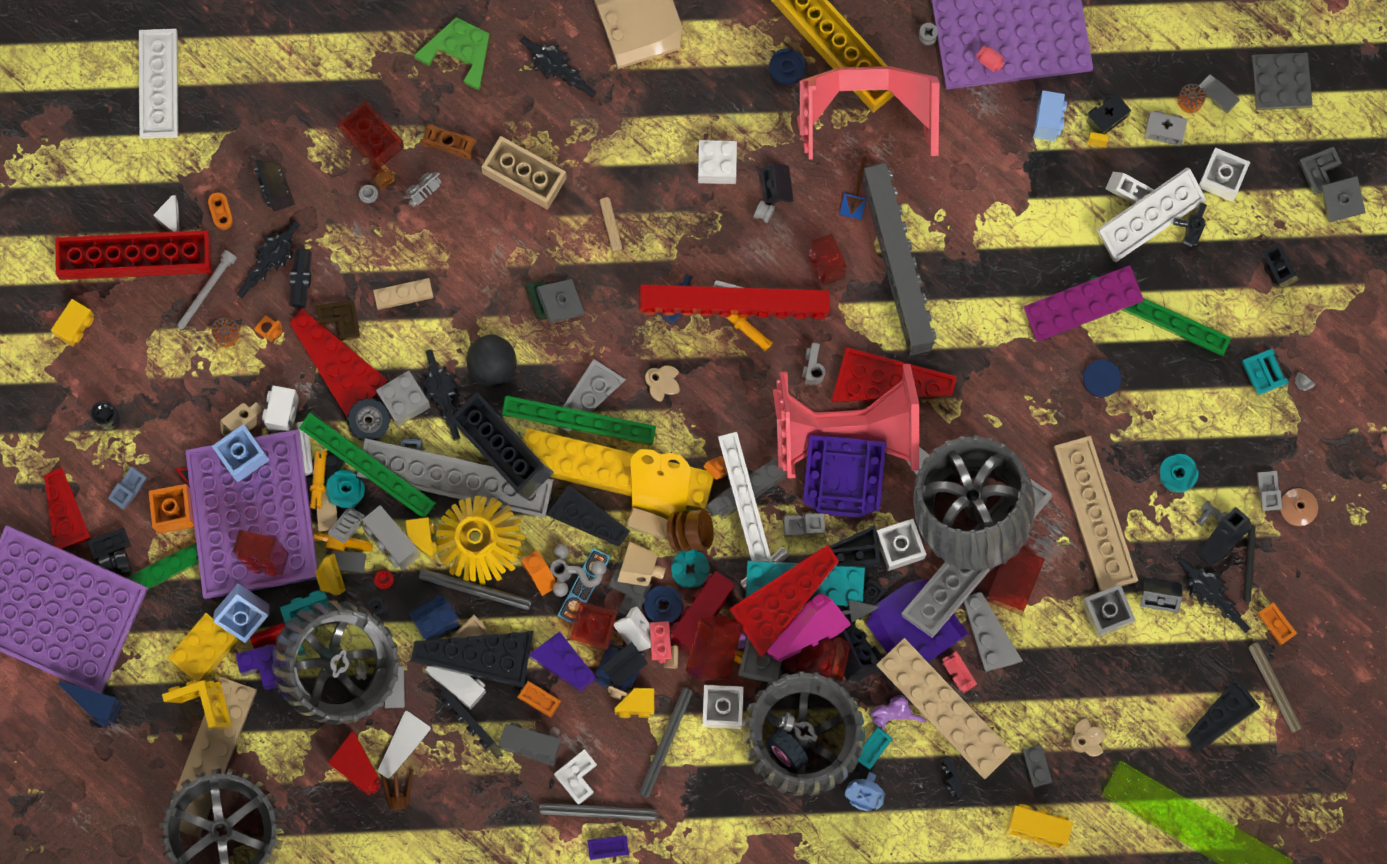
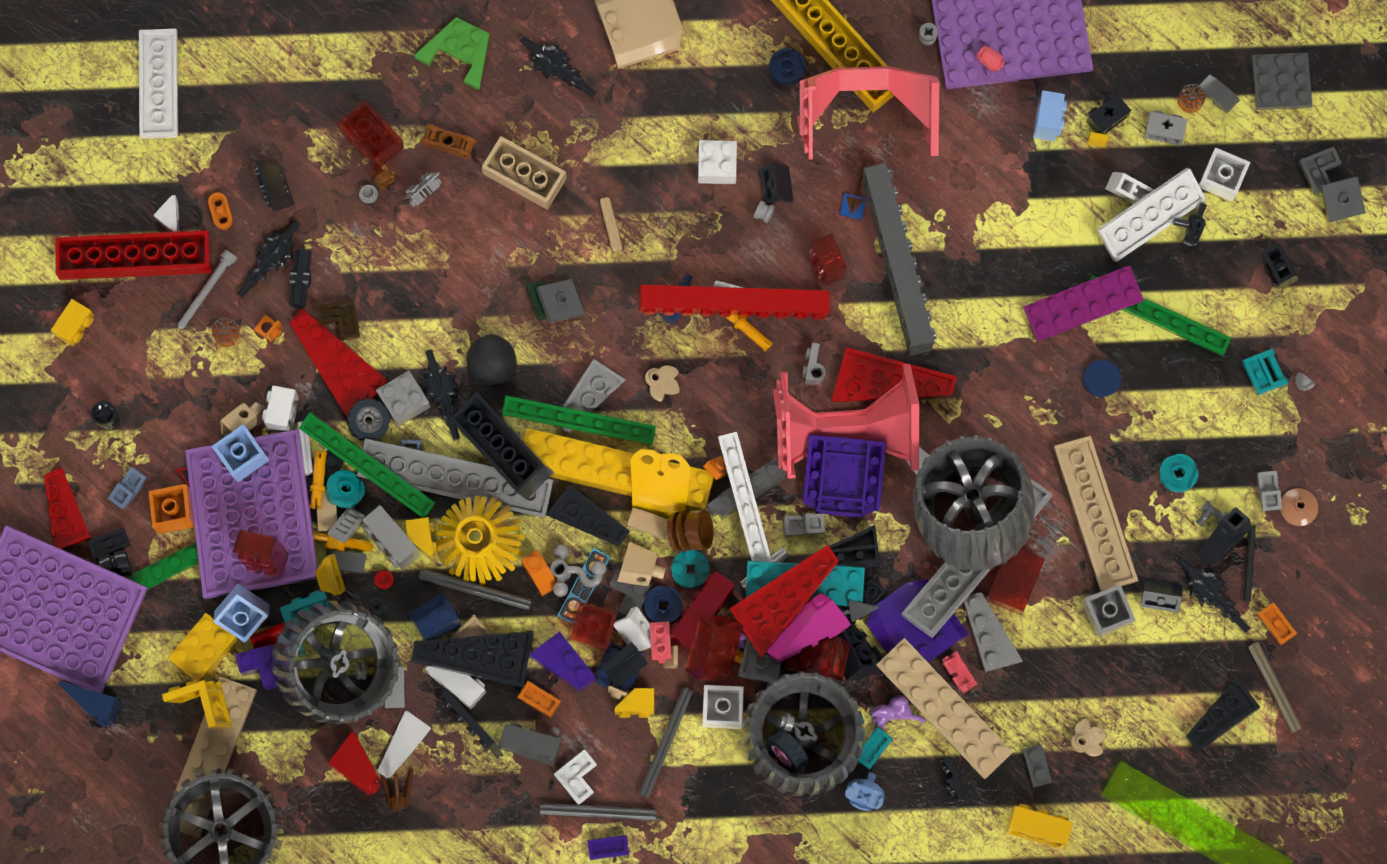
tan plate [373,278,433,310] -> none
white brick [876,519,926,571] -> none

